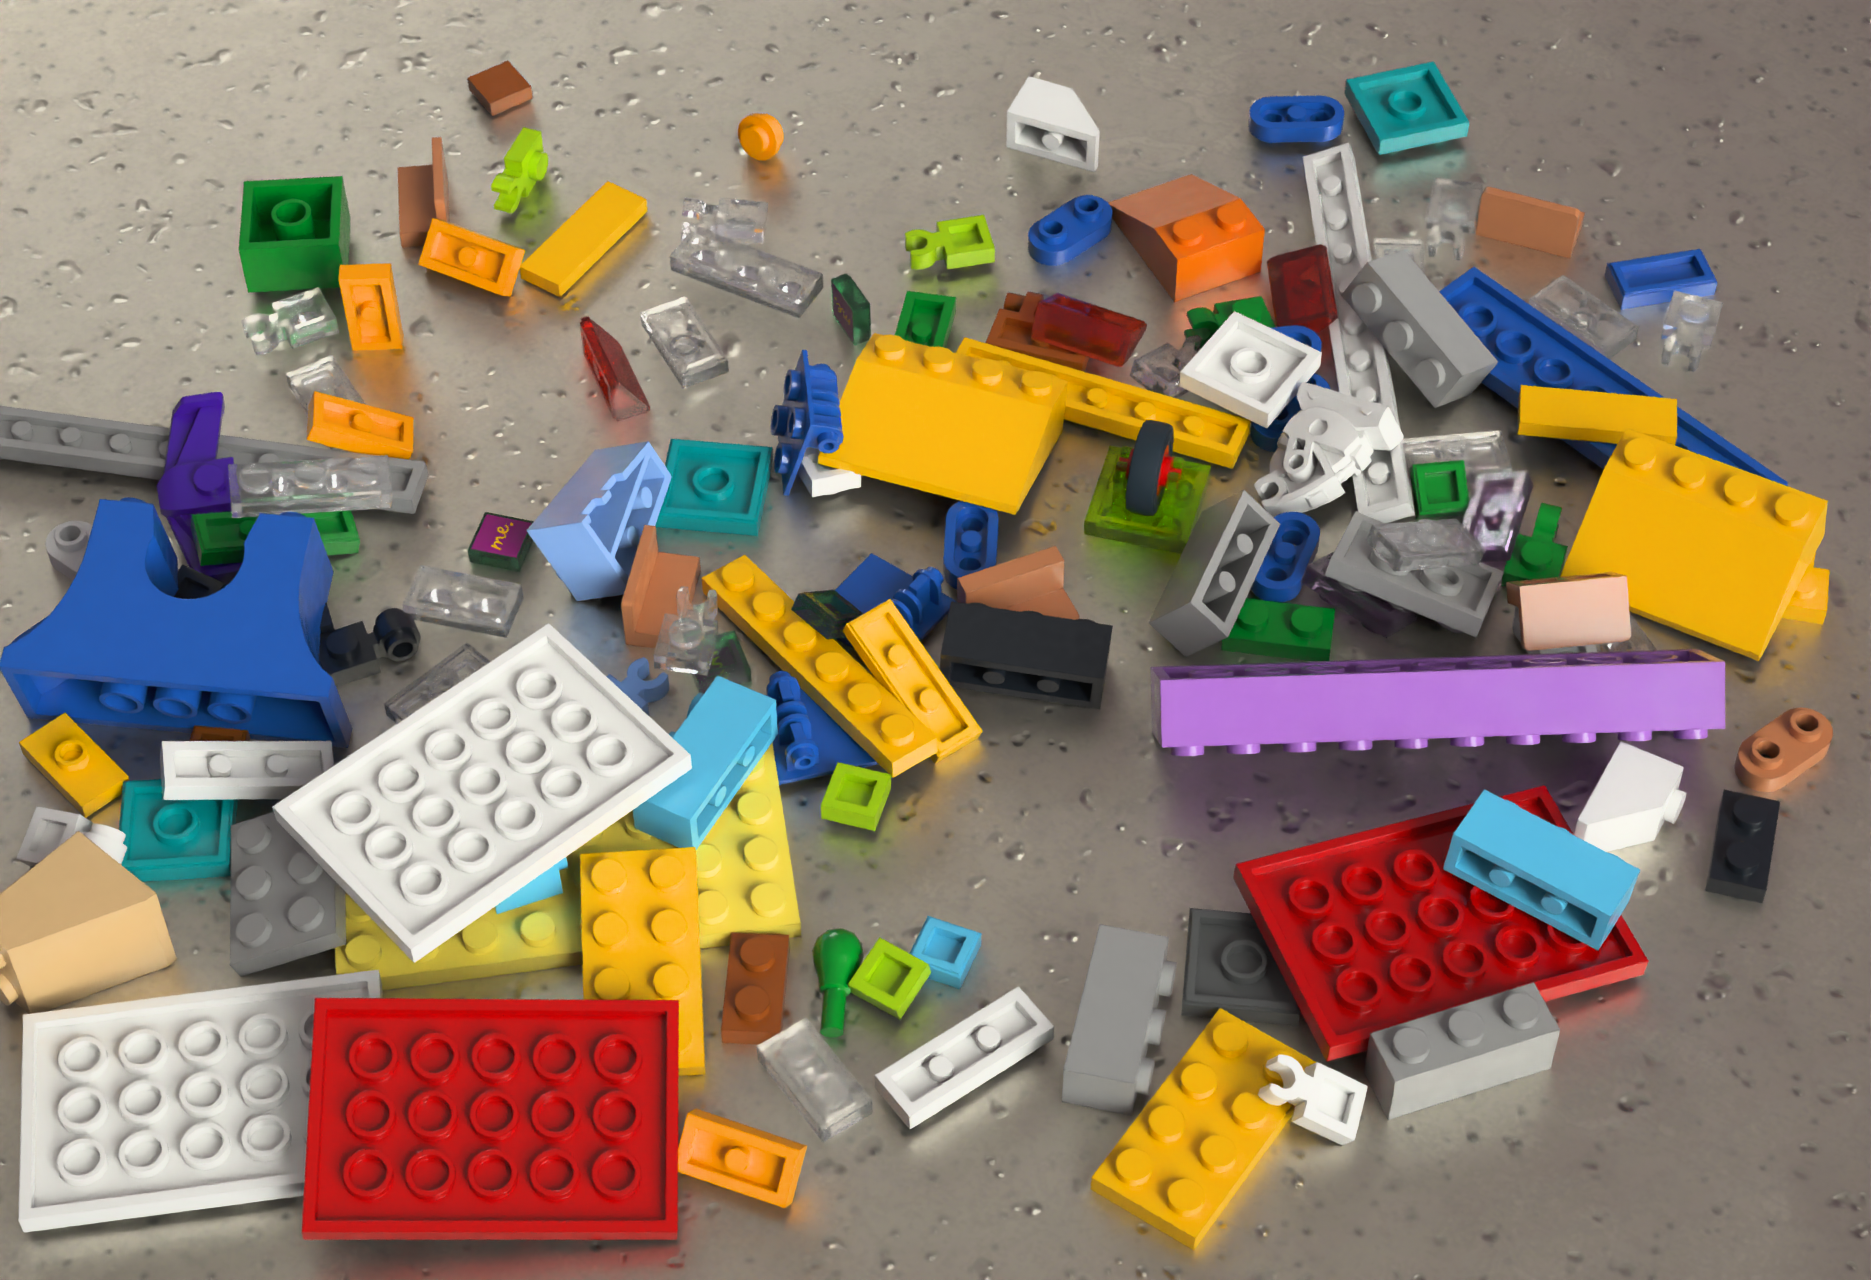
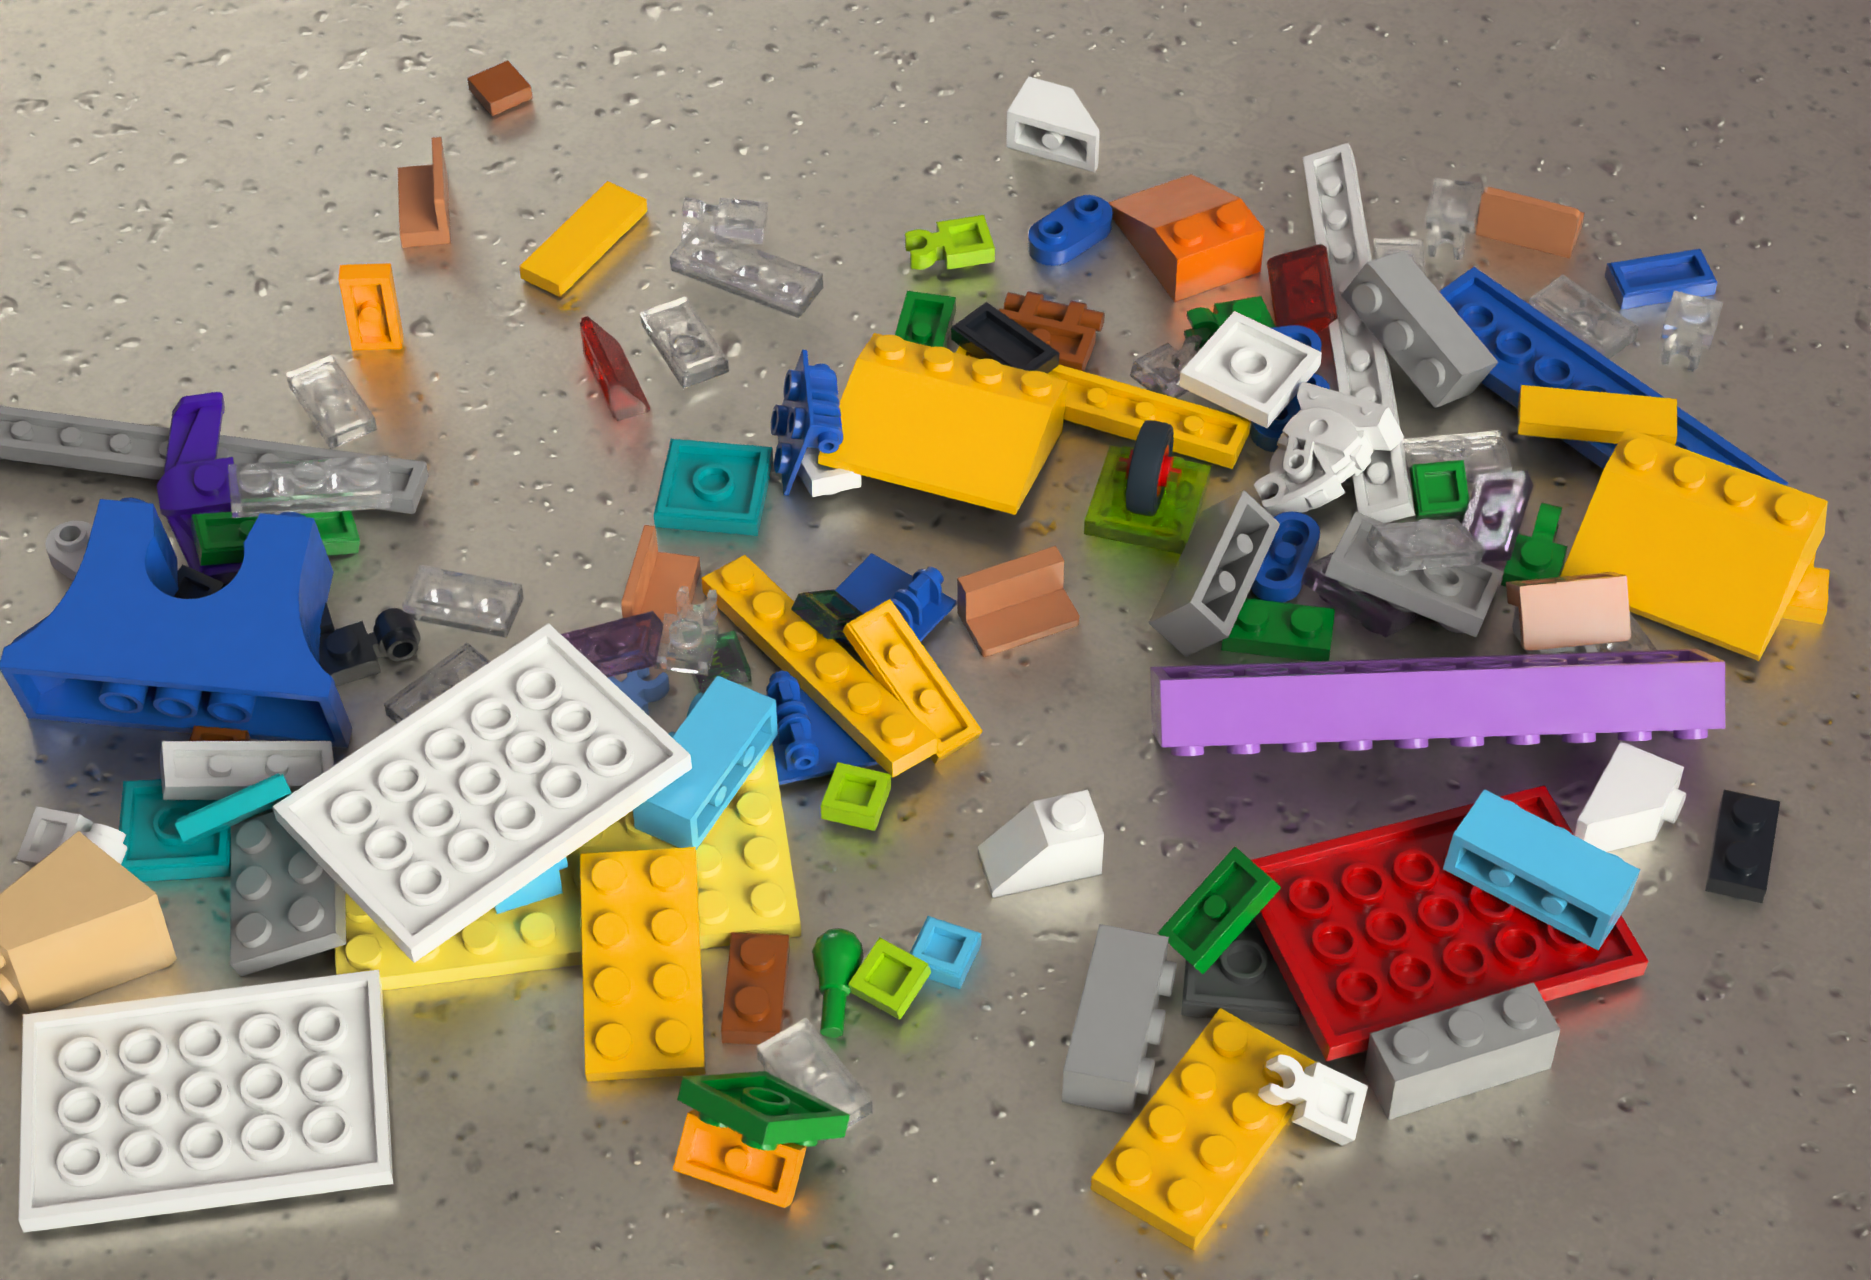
yellow plate [19,713,130,818] -> none
green brick [239,176,351,293] -> none
clear plate [242,287,339,355] -> none
red plate [302,998,679,1240] -> none
light orange plate [307,391,414,460] -> none
light orange plate [418,218,525,297] -> none
tile [468,512,534,572] -> none
lime plate [491,127,548,213] -> none
light blue wedge [526,441,672,601] -> none
light orange plate [738,113,784,161] -> none
clear green tile [831,273,871,346] -> none
white plate [875,986,1054,1129] -> none
black brick [940,601,1113,710] -> none
blue plate [943,501,999,590] -> none
clear red slope [1031,293,1147,367] -> none
blue plate [1248,96,1344,143] -> none
teal plate [1344,61,1469,155] -> none
nougat plate [1734,708,1833,792] -> none
none -> teal tile [174,773,292,845]
none -> clear purple plate [561,611,664,678]
none -> green plate [677,1071,850,1151]
none -> black tile [951,302,1059,374]
none -> white slope [978,790,1104,898]
none -> green plate [1157,847,1281,974]

